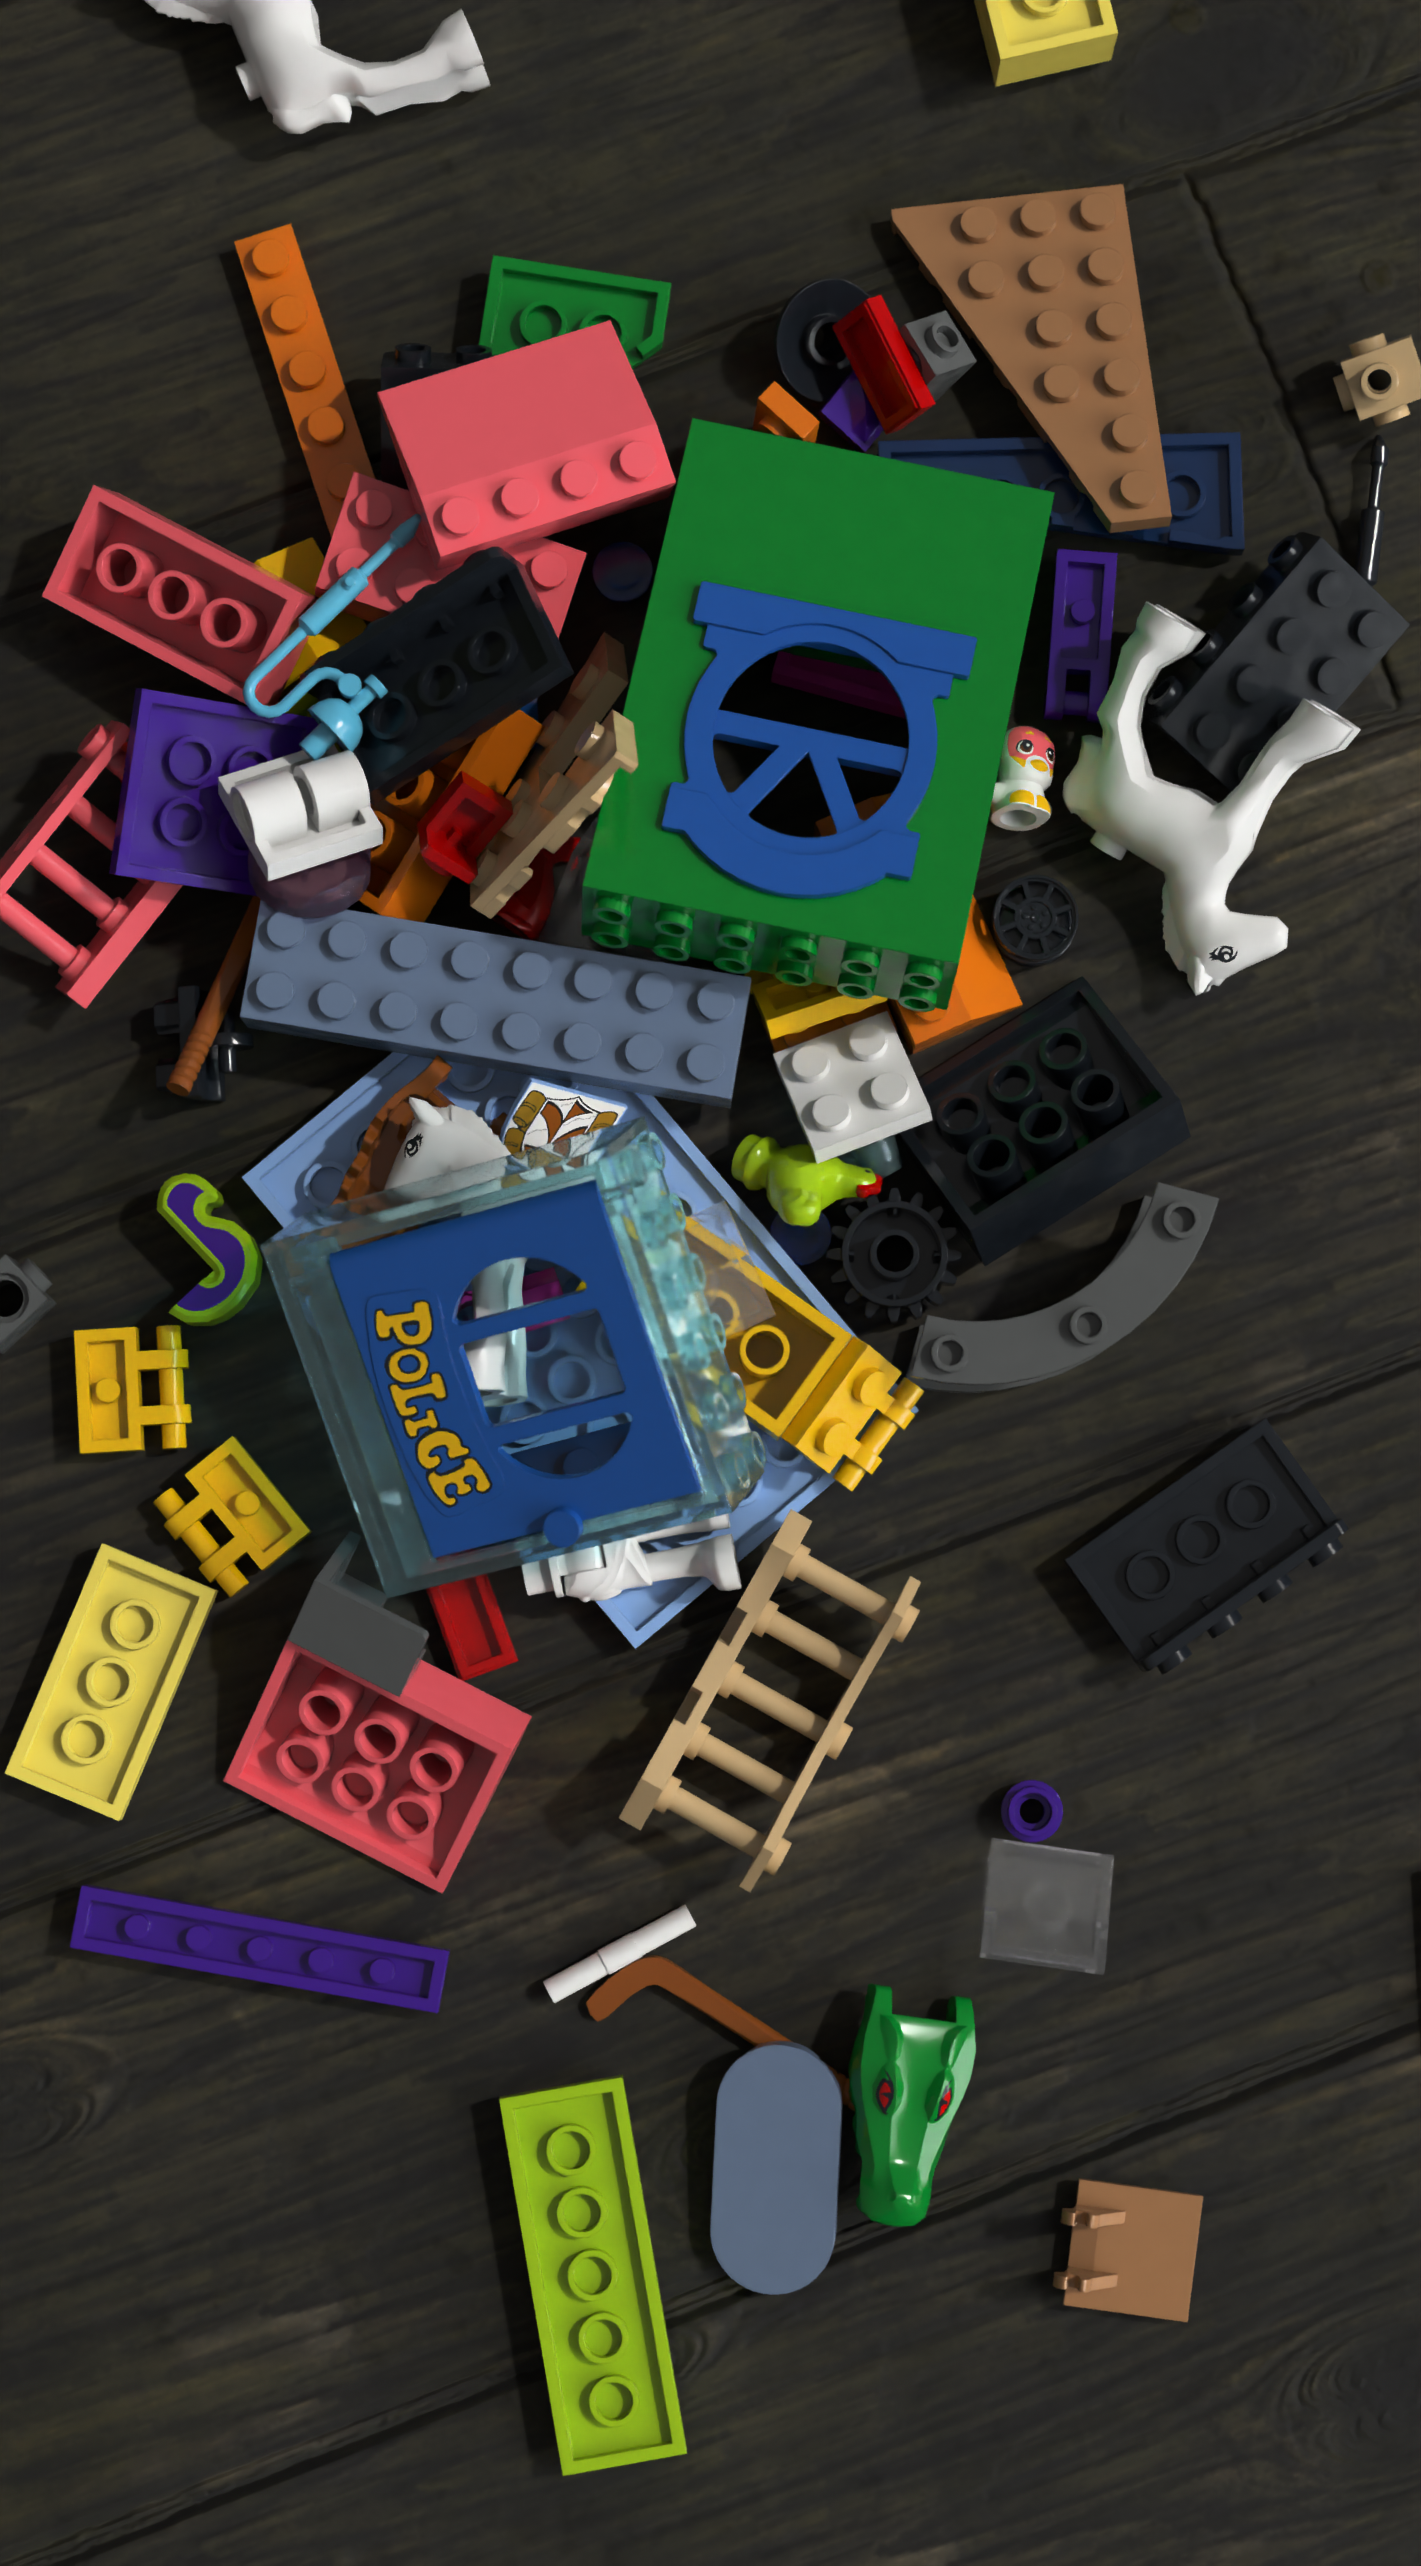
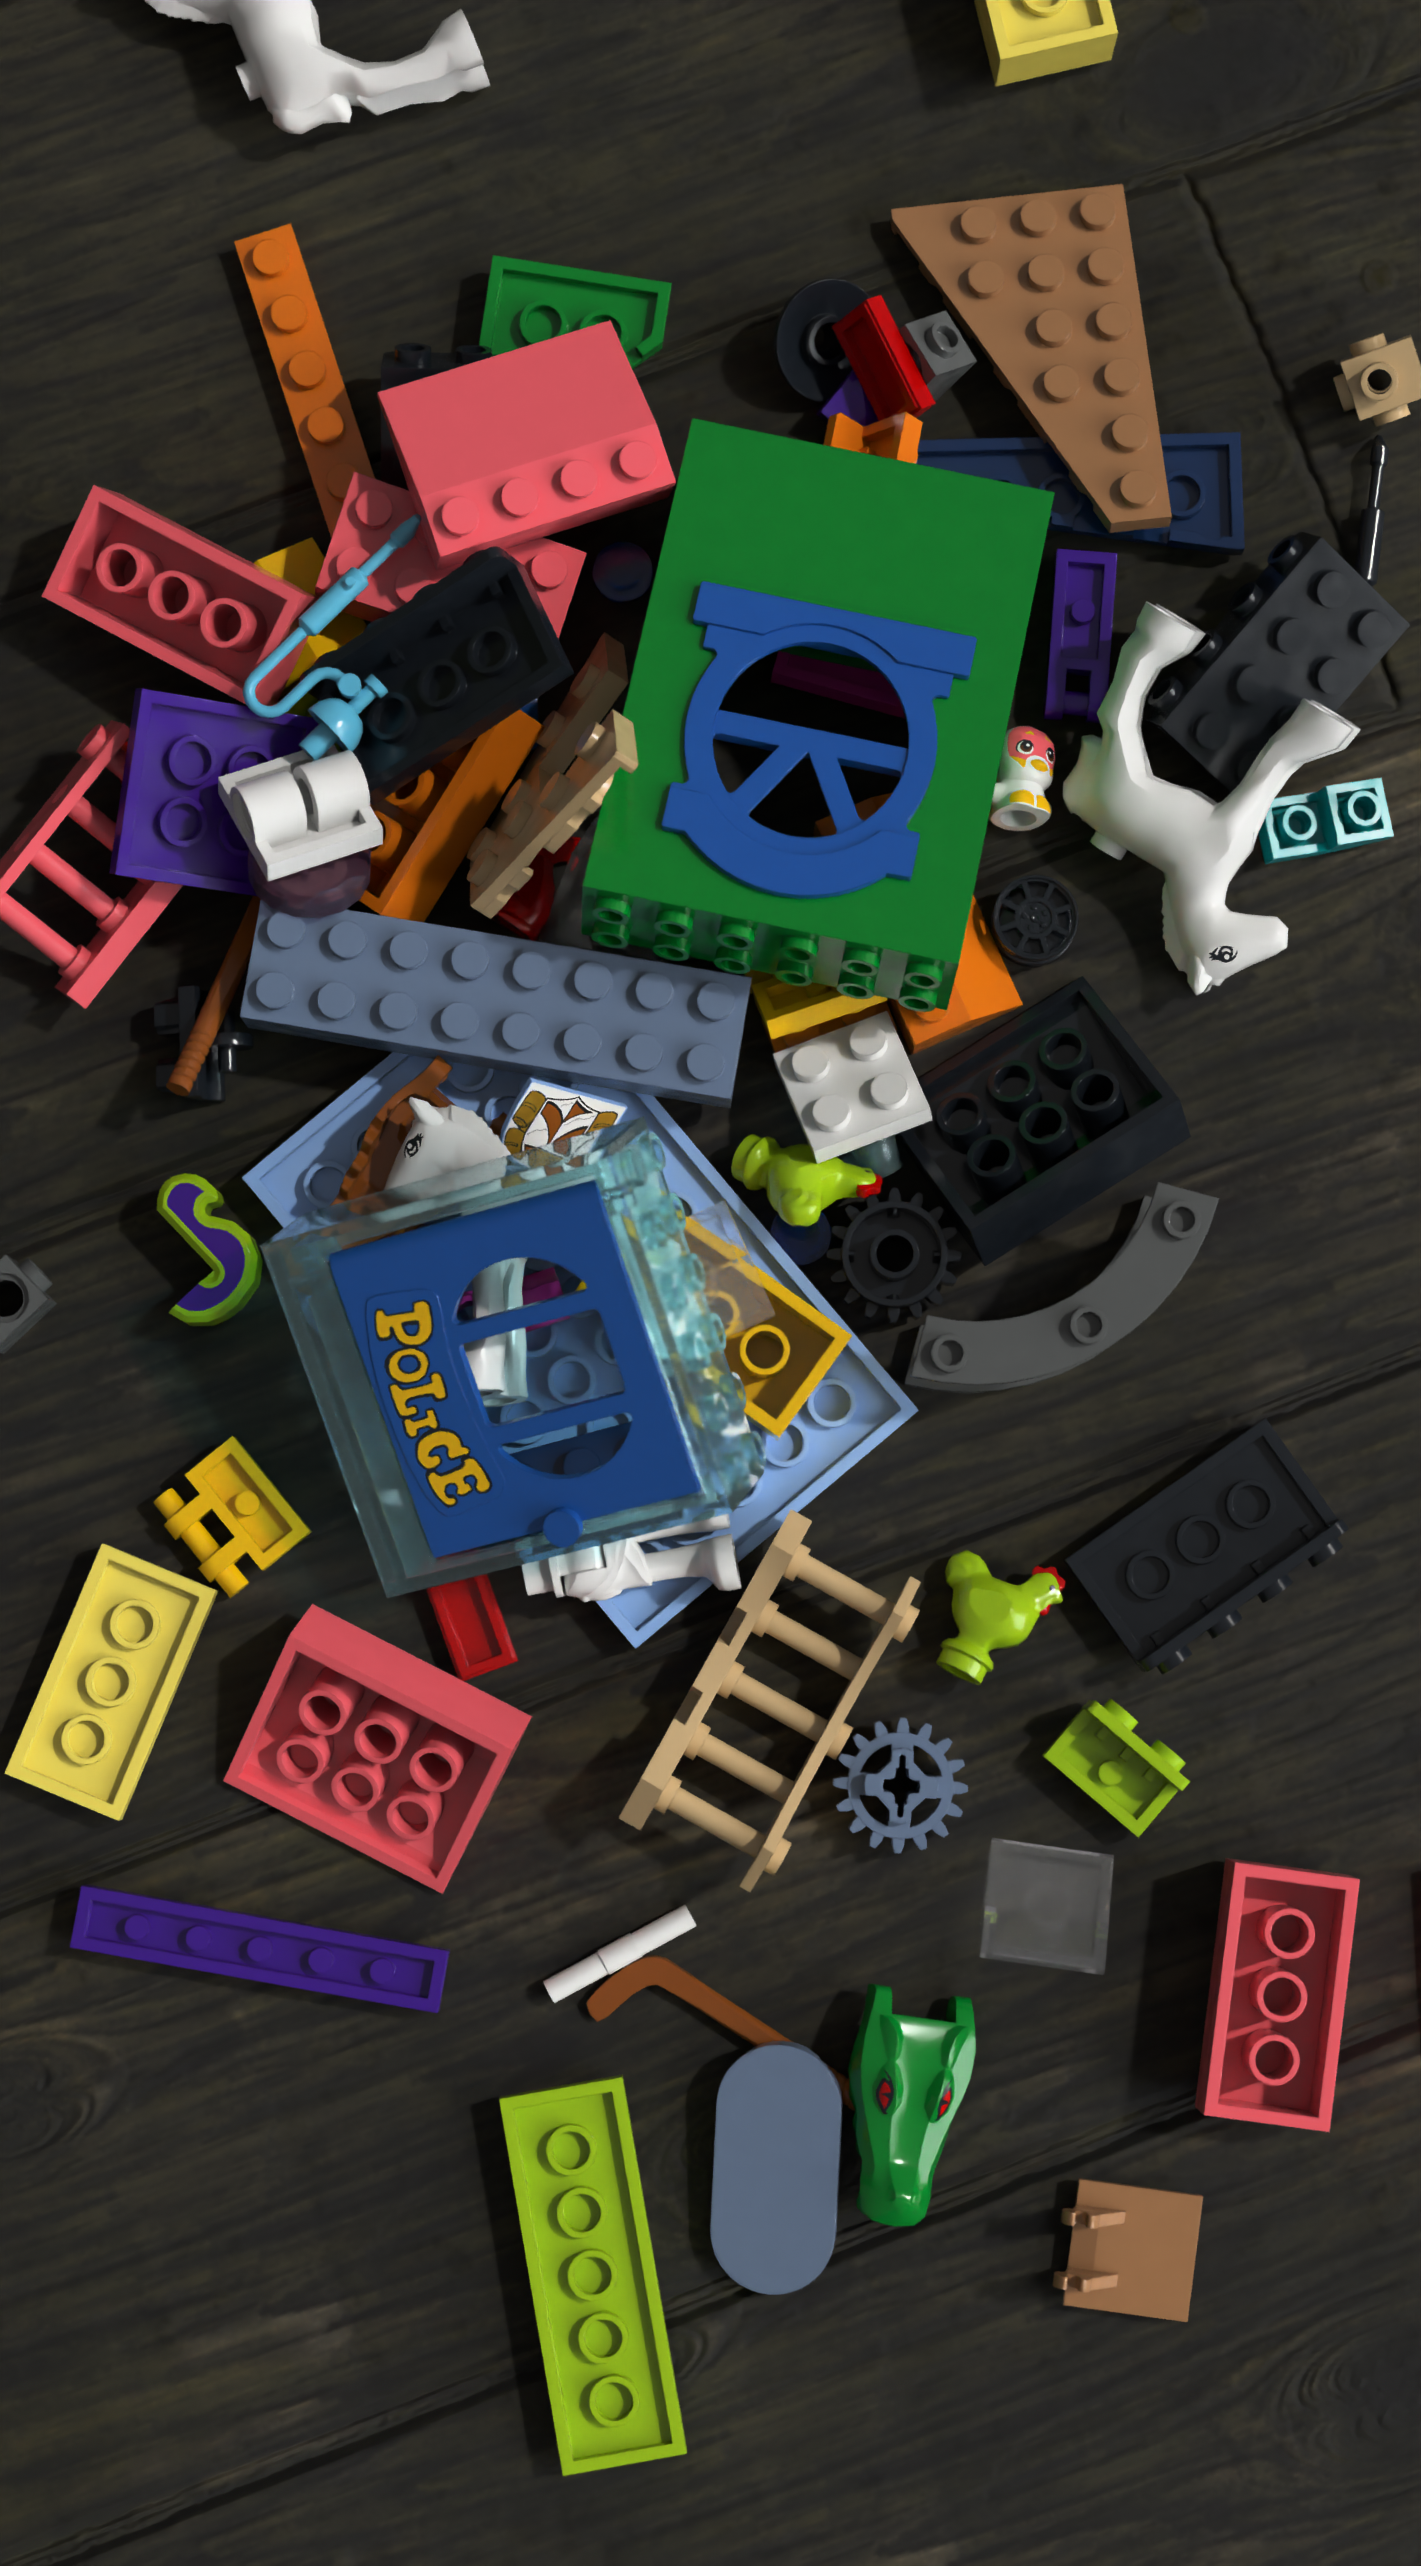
yellow plate [74,1325,192,1454] -> none
dark grey panel [287,1530,429,1697] -> none
red bracket [417,770,513,884] -> none
orange plate [753,381,820,443] -> none
yellow plate [781,1335,924,1492] -> none
dark purple plate [1001,1780,1063,1842] -> none
none -> orange bracket [823,412,923,464]
none -> sand blue gear [832,1717,968,1853]
none -> lime animal [936,1550,1066,1685]
none -> lime bracket [1042,1699,1190,1838]
none -> coral brick [1195,1858,1360,2132]
none -> teal slope [1258,778,1394,864]

